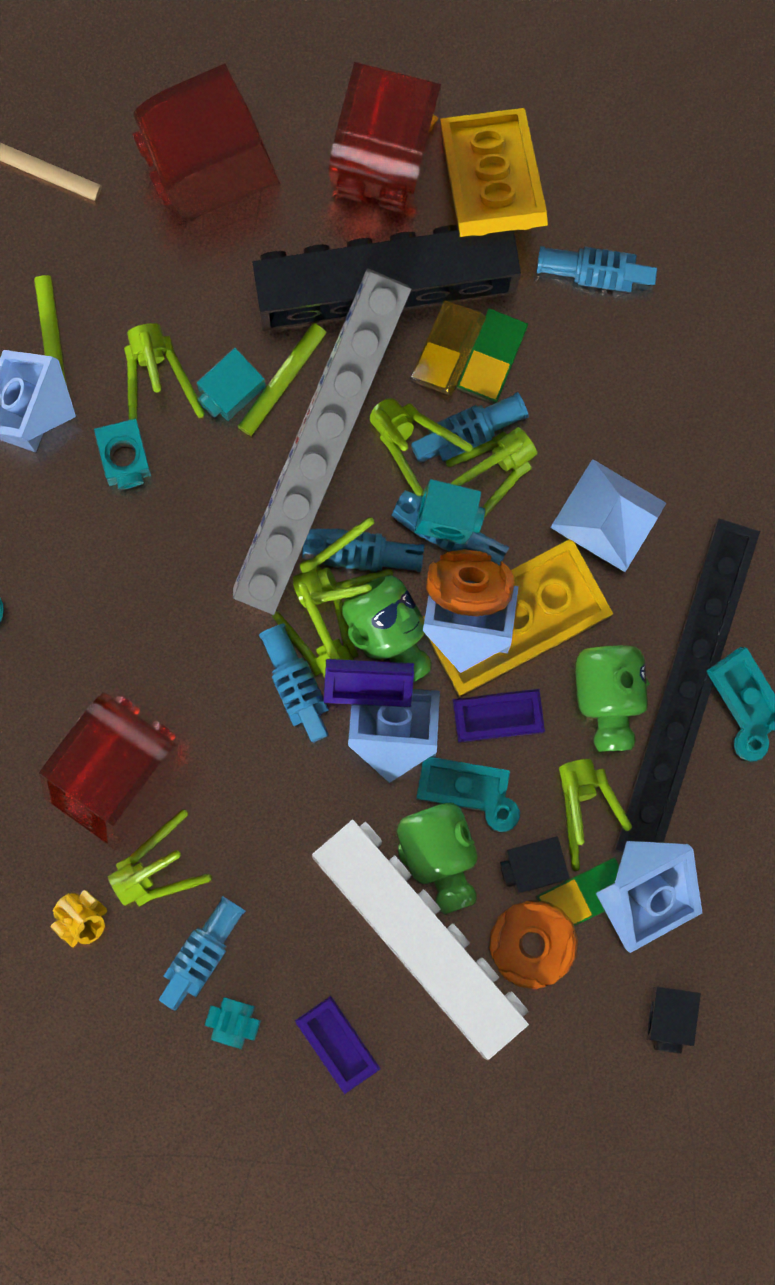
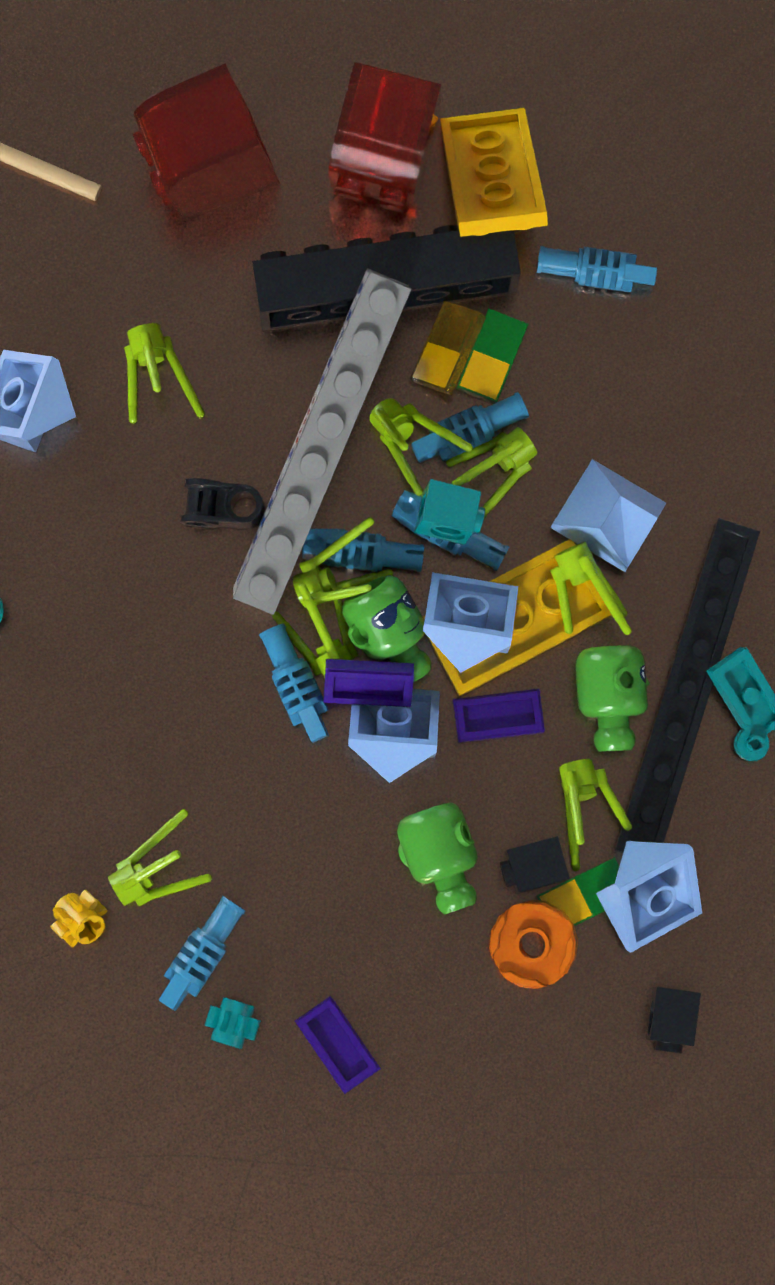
lime bar [34,275,66,382] -> none
clear red brick [39,692,178,850] -> none
teal brick [94,418,151,489] -> none
teal brick [197,348,266,421] -> none
lime bar [238,323,327,436] -> none
white brick [312,819,529,1060] -> none
teal hinge [416,757,520,832] -> none
orange tile [426,549,514,617] -> none
none -> black piece [180,478,266,530]
none -> lime plant [550,542,632,635]

